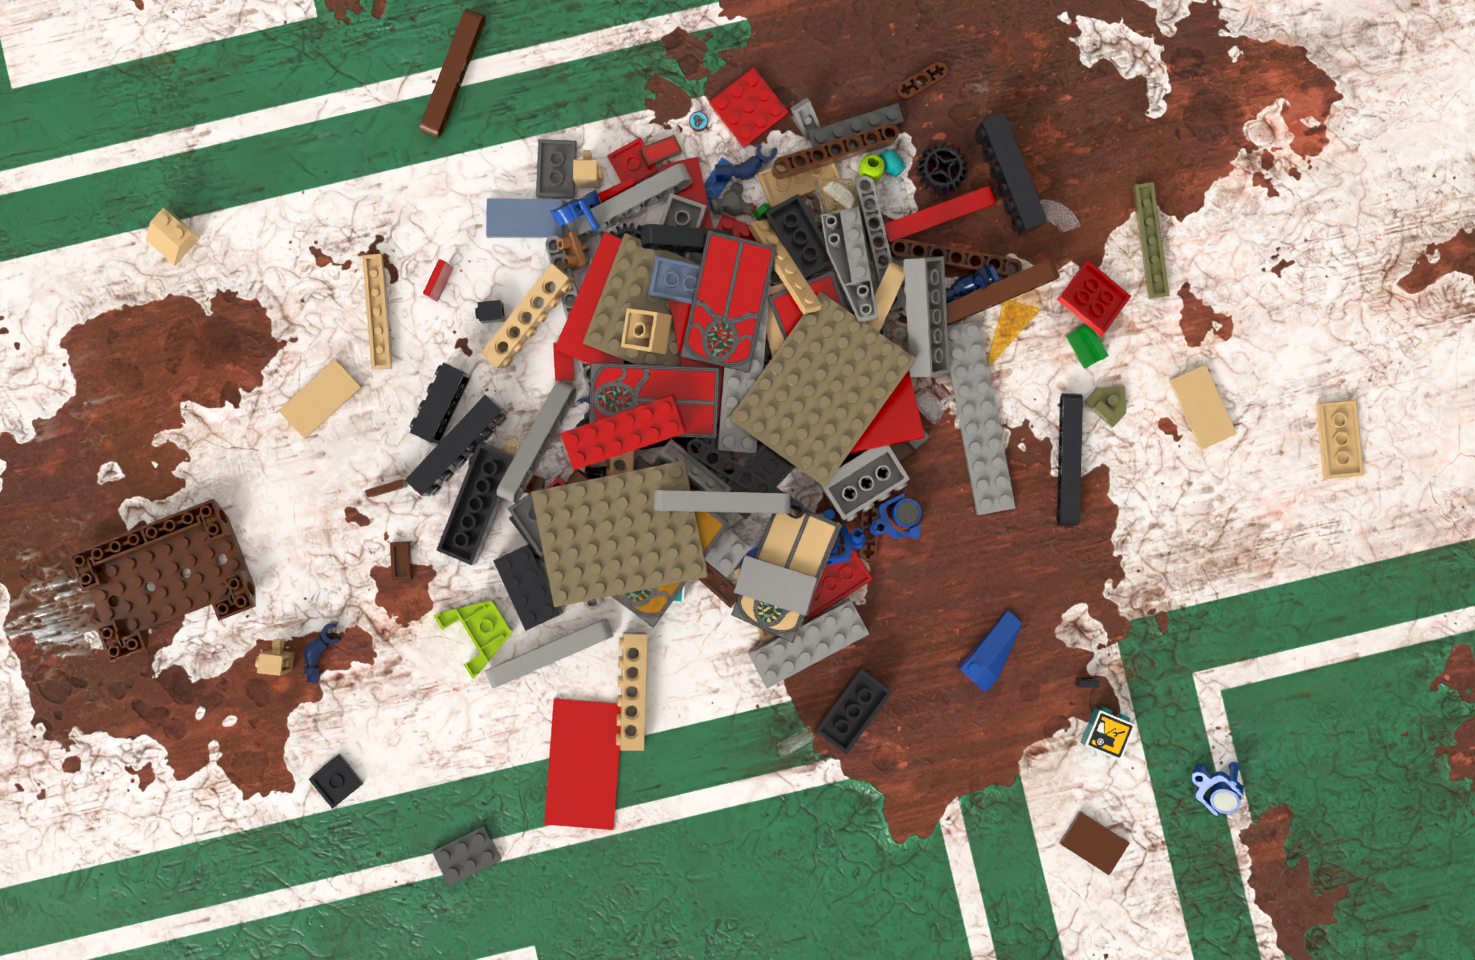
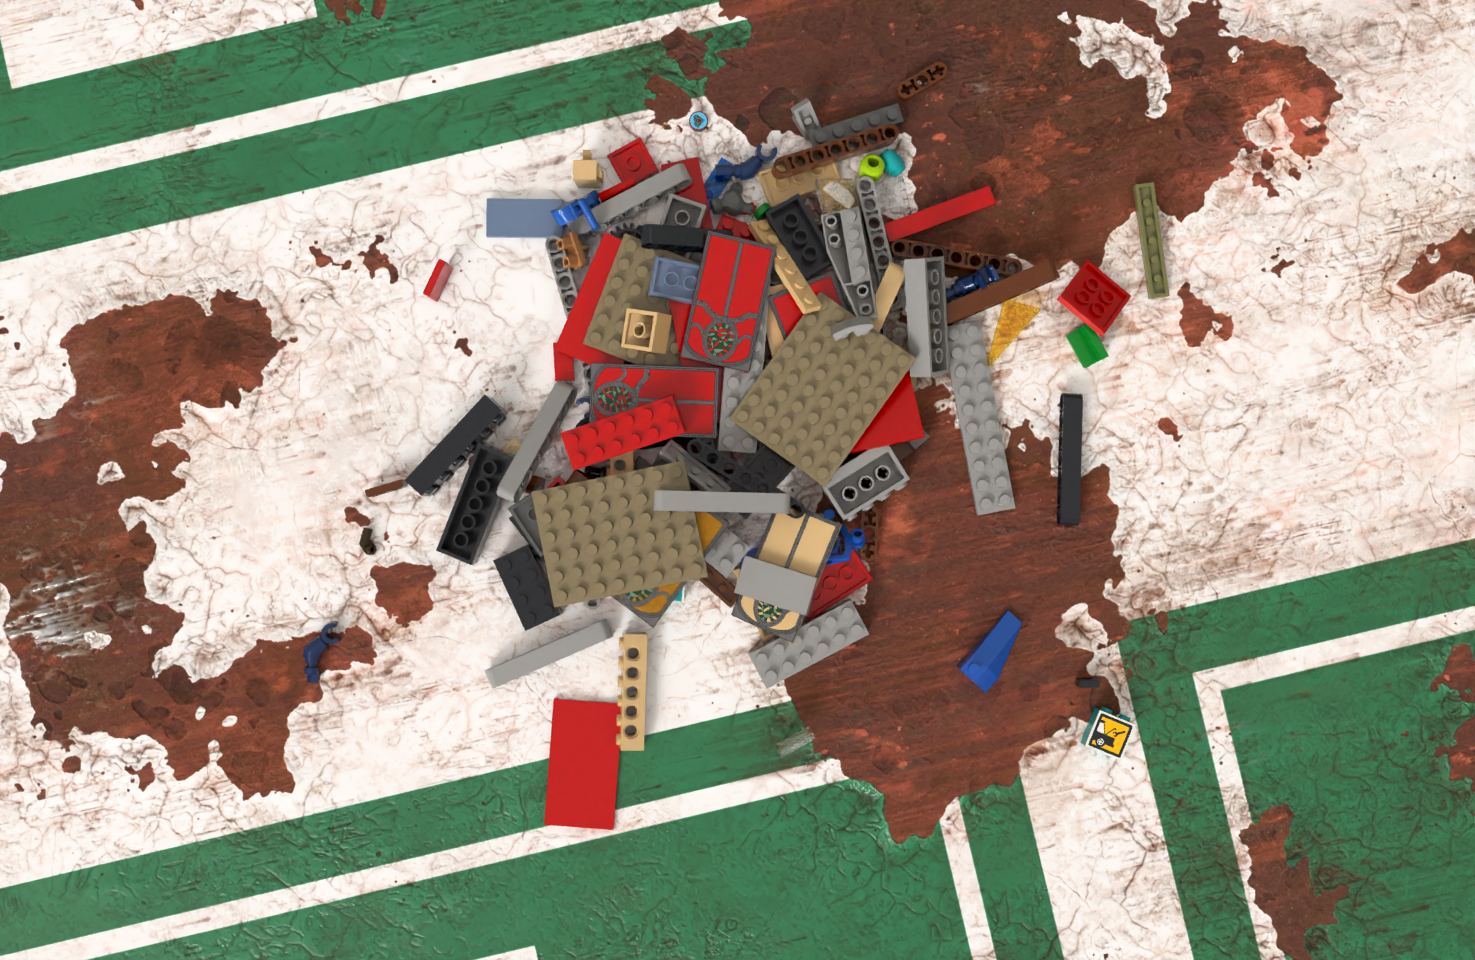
reddish brown slope [68,499,256,663] -> none
tan slope [146,208,201,266] -> none
tan brick [255,638,295,676] -> none
tan tile [278,359,362,439] -> none
black tile [308,754,364,809] -> none
tan plate [362,254,392,370] -> none
reddish brown tile [390,541,413,581] -> none
black brick [409,362,472,444] -> none
reddish brown beam [420,8,486,138] -> none
dark grey plate [432,825,502,886] -> none
lime wing [433,600,513,679] -> none
black brick [475,300,505,324] -> none
tan brick [481,263,574,368] -> none
dark grey tile [536,139,577,199] -> none
tile [639,135,682,167] -> none
red plate [709,68,789,149] -> none
black brick [814,666,893,755] -> none
blue piece [869,493,922,539] -> none
clear piece [915,382,952,424] -> none
black gear [916,143,968,195] -> none
black brick [975,113,1048,237] -> none
clear tile [1040,200,1080,233] -> none
reddish brown tile [1059,811,1130,876] -> none
olive plate [1084,387,1126,428] -> none
tan tile [1169,364,1237,450] -> none
piece [1191,762,1244,817] -> none
tan tile [1316,399,1364,479] -> none
none -> dark brown arm [359,527,377,555]
none -> light grey slope [830,316,874,341]

